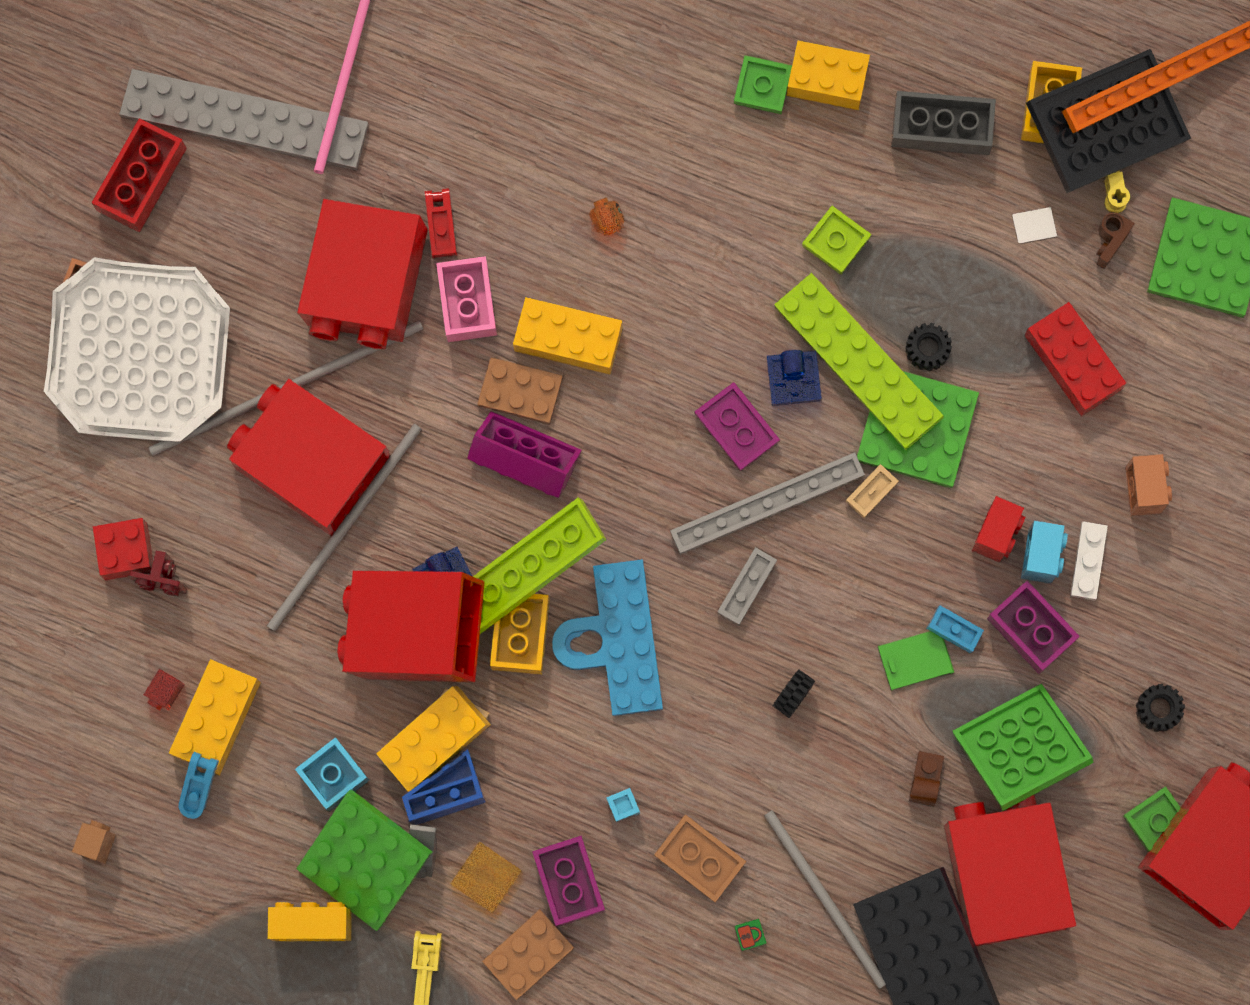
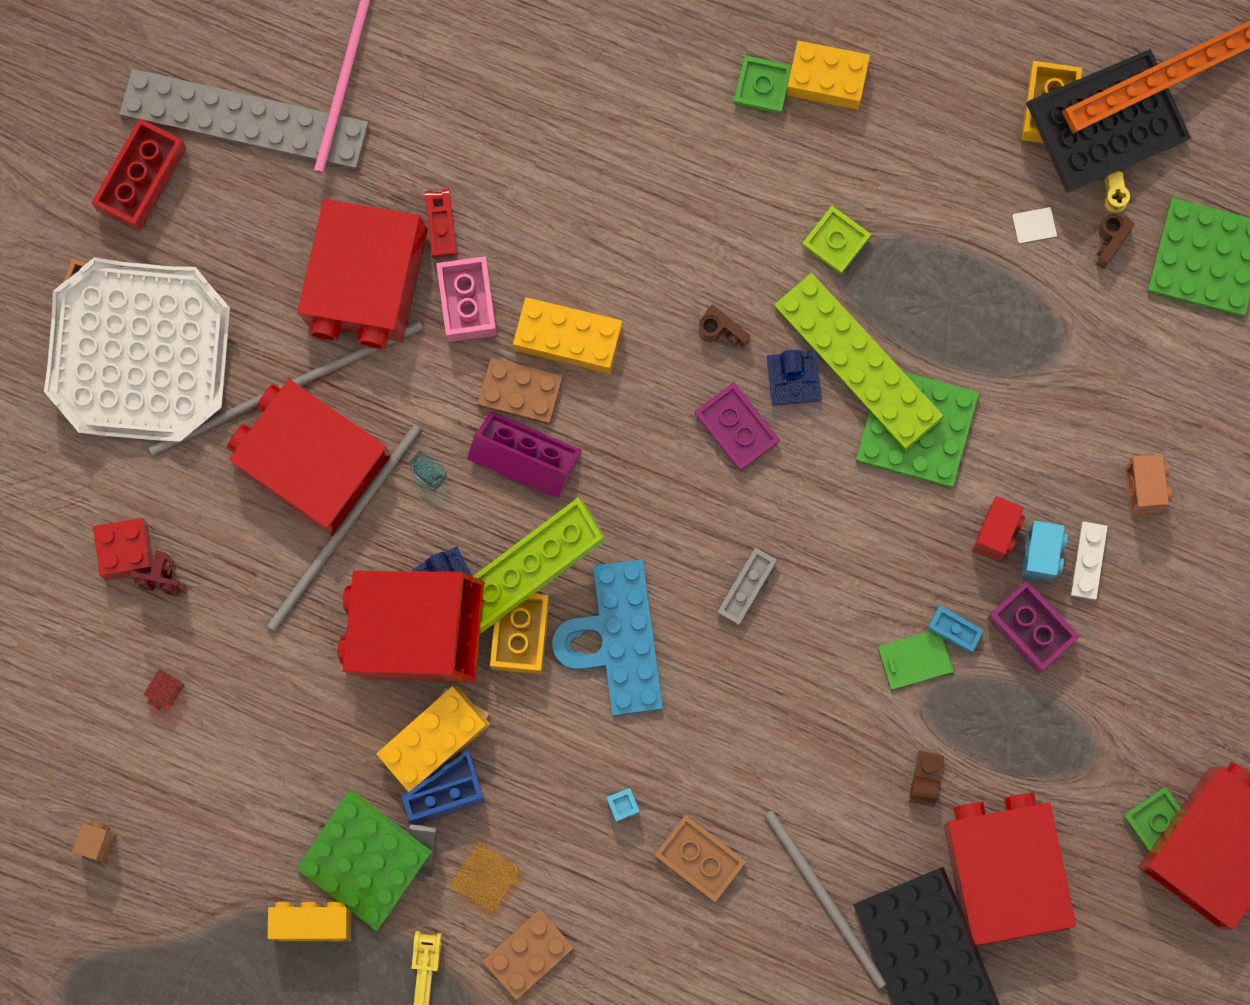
yellow brick [169,659,261,776] -> none
dark azure plate [178,752,219,819] -> none
medium azure brick [295,737,370,812] -> none
magenta brick [532,836,606,927] -> none
clear orange head [589,198,625,236] -> none
light grey plate [670,452,865,555] -> none
tile [734,919,767,951] -> none
black tyre [773,669,815,718] -> none
tan plate [846,464,899,518] -> none
dark grey brick [891,91,996,155] -> none
black tyre [905,323,952,371] -> none
bright green plate [953,684,1094,811] -> none
red brick [1024,302,1126,416] -> none
black tyre [1136,684,1185,732] -> none
none -> clear light blue hat [410,451,447,490]
none -> reddish brown plate [699,304,751,348]

